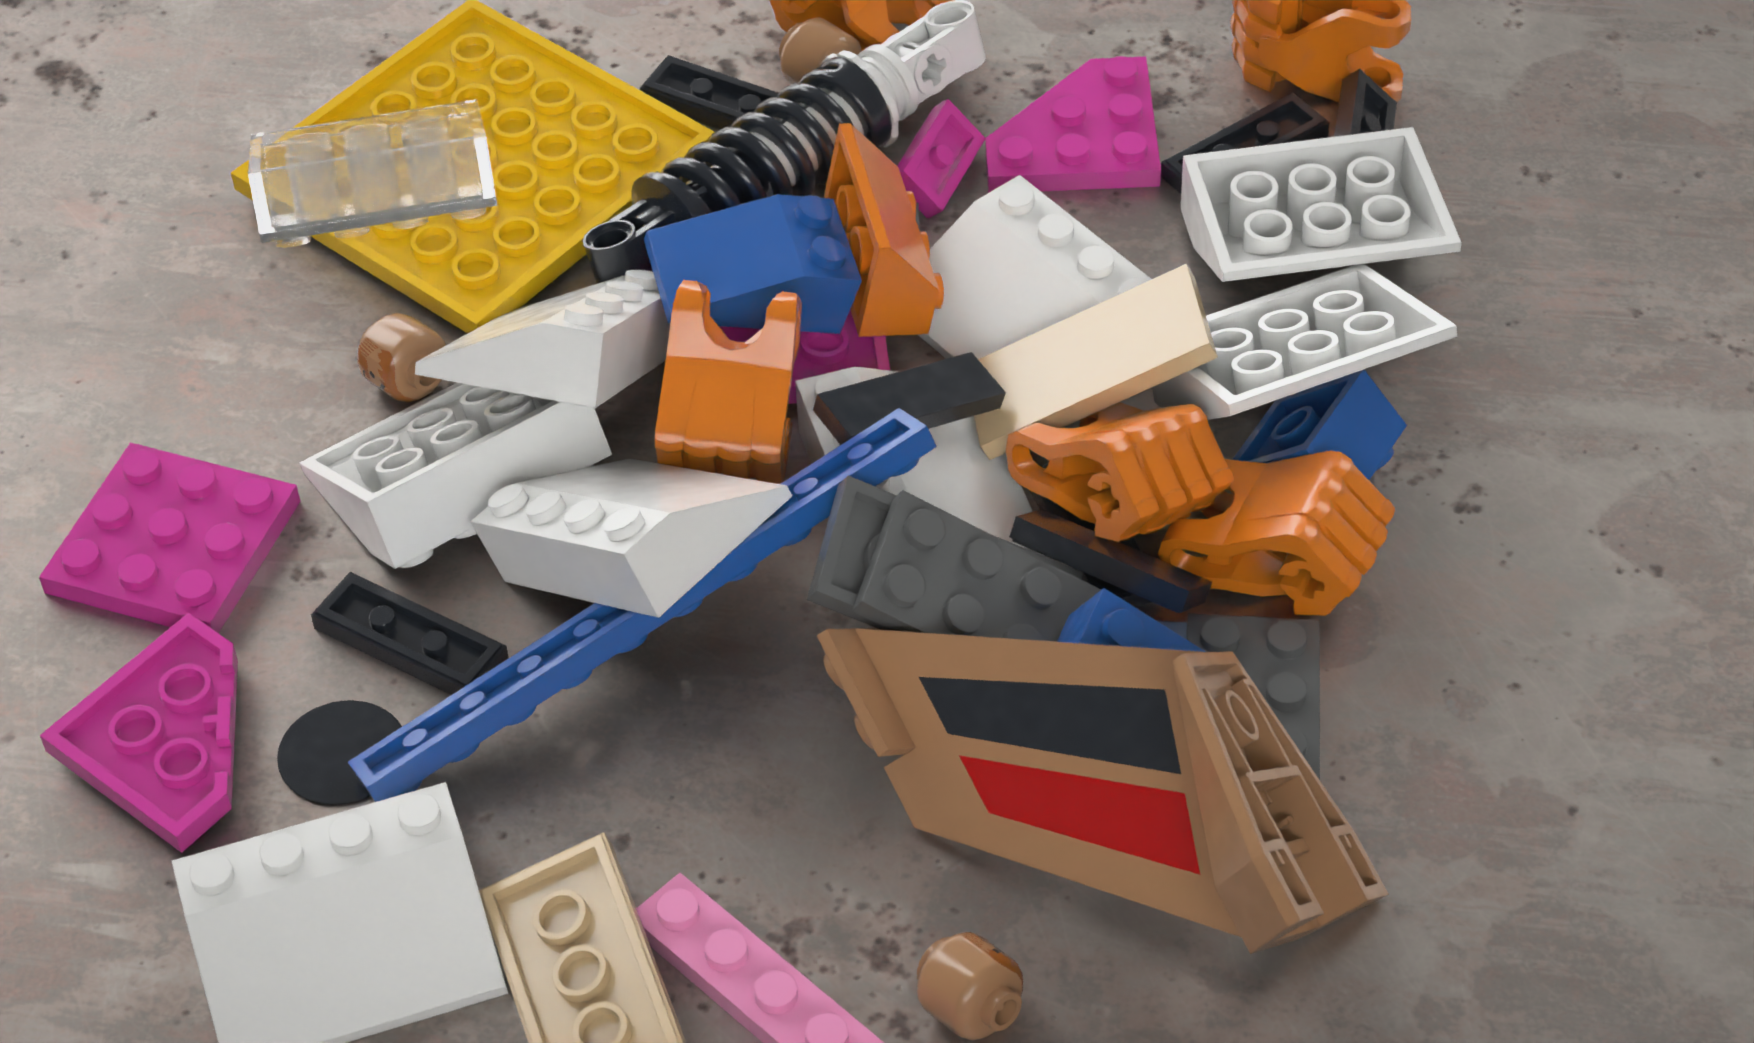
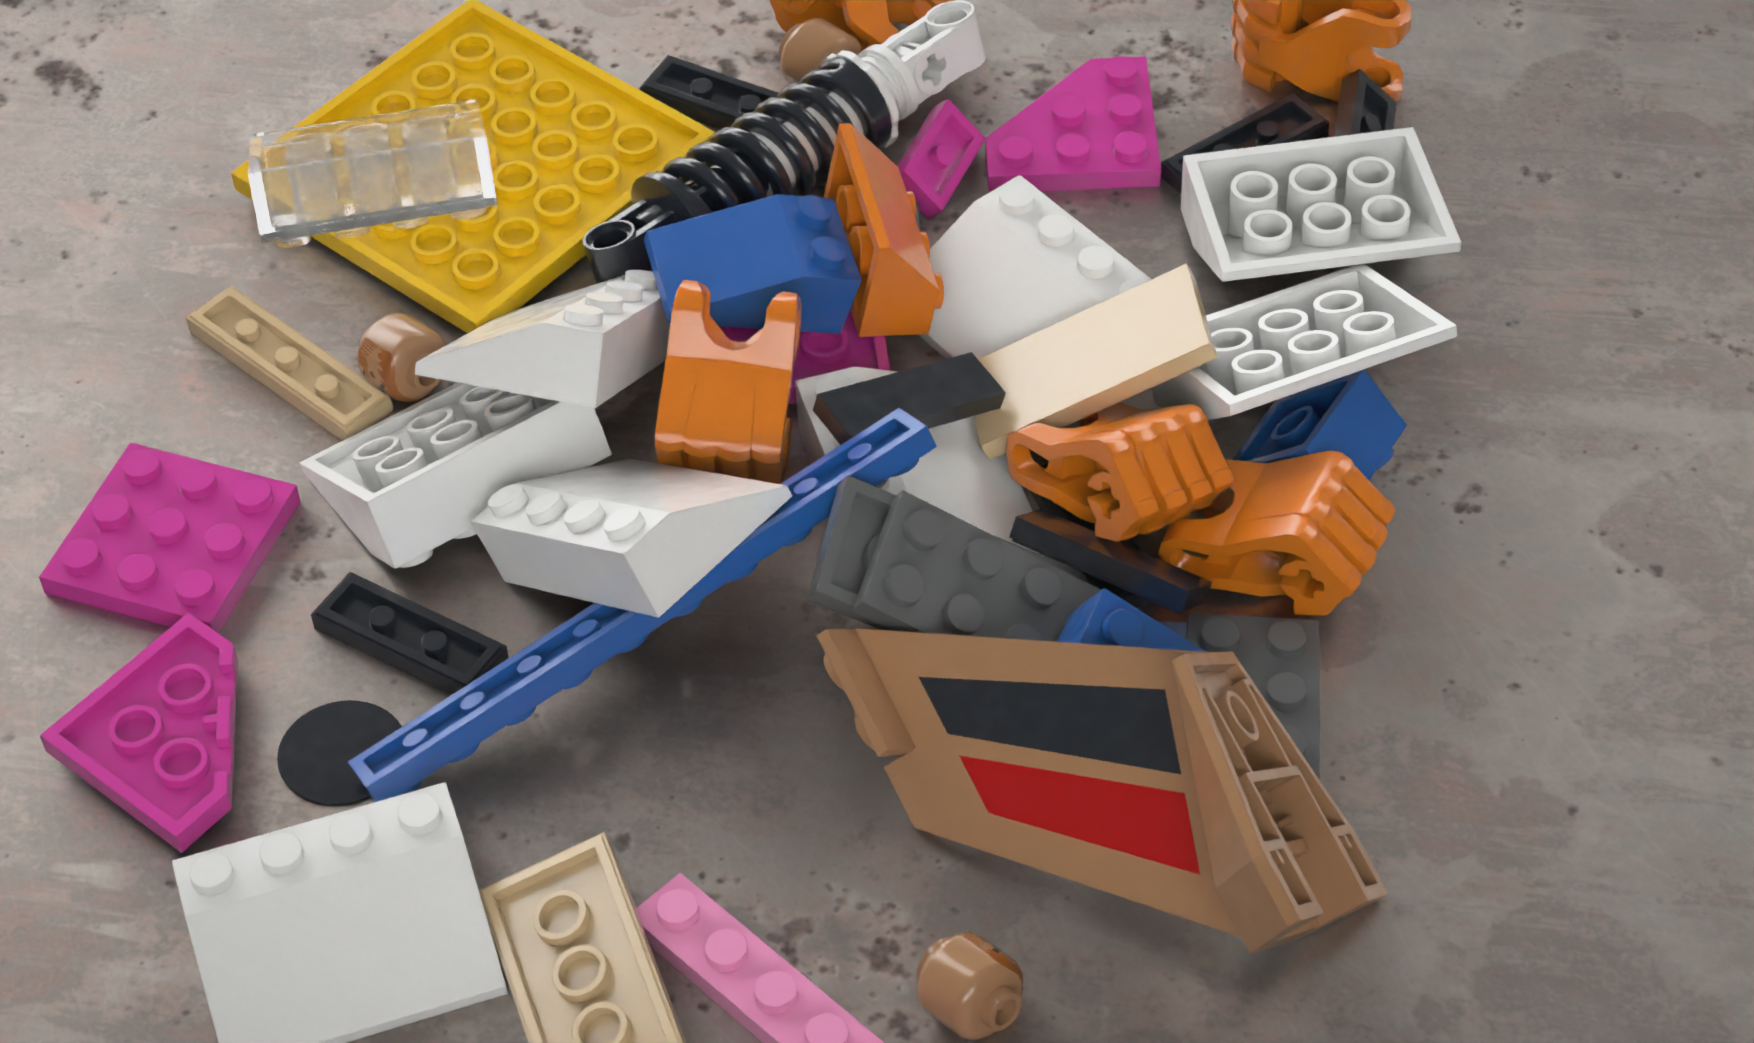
none -> tan tile [186,286,393,441]

